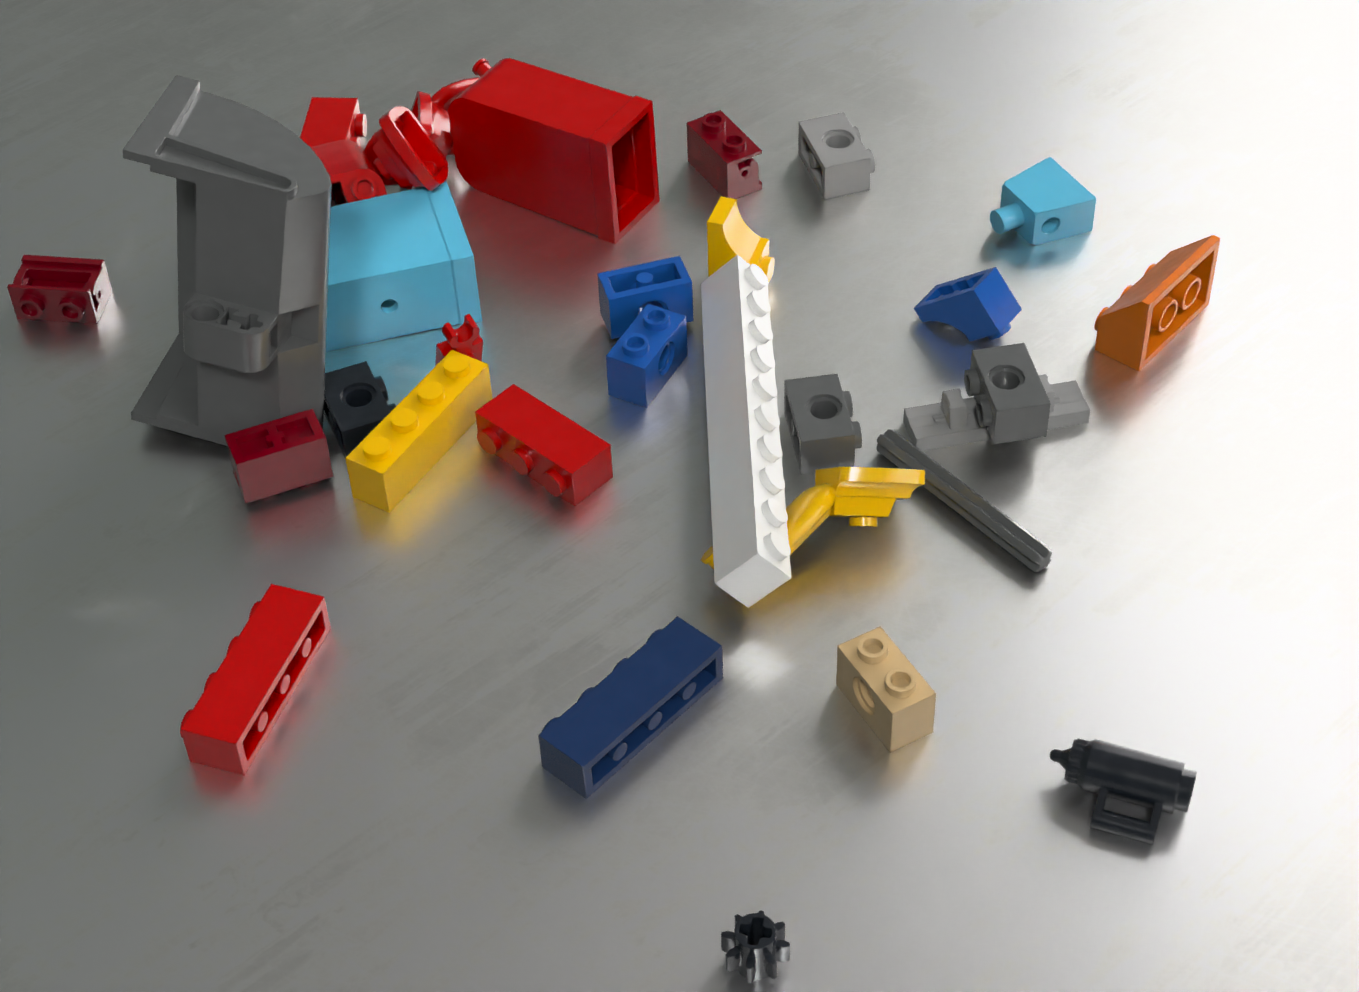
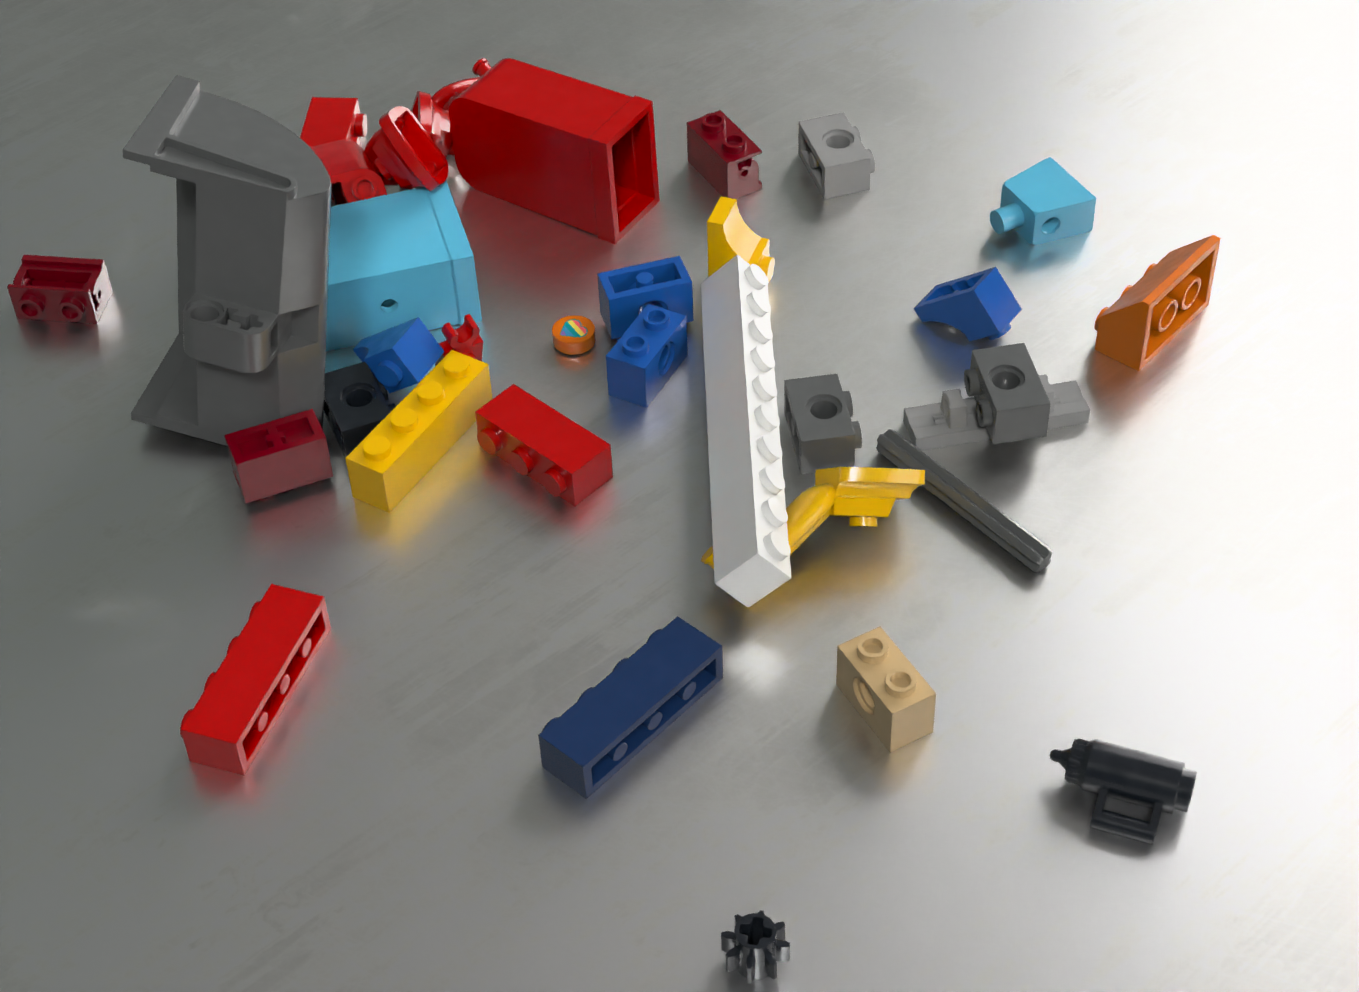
none -> blue arch [353,317,445,394]
none -> orange tile [552,315,596,355]

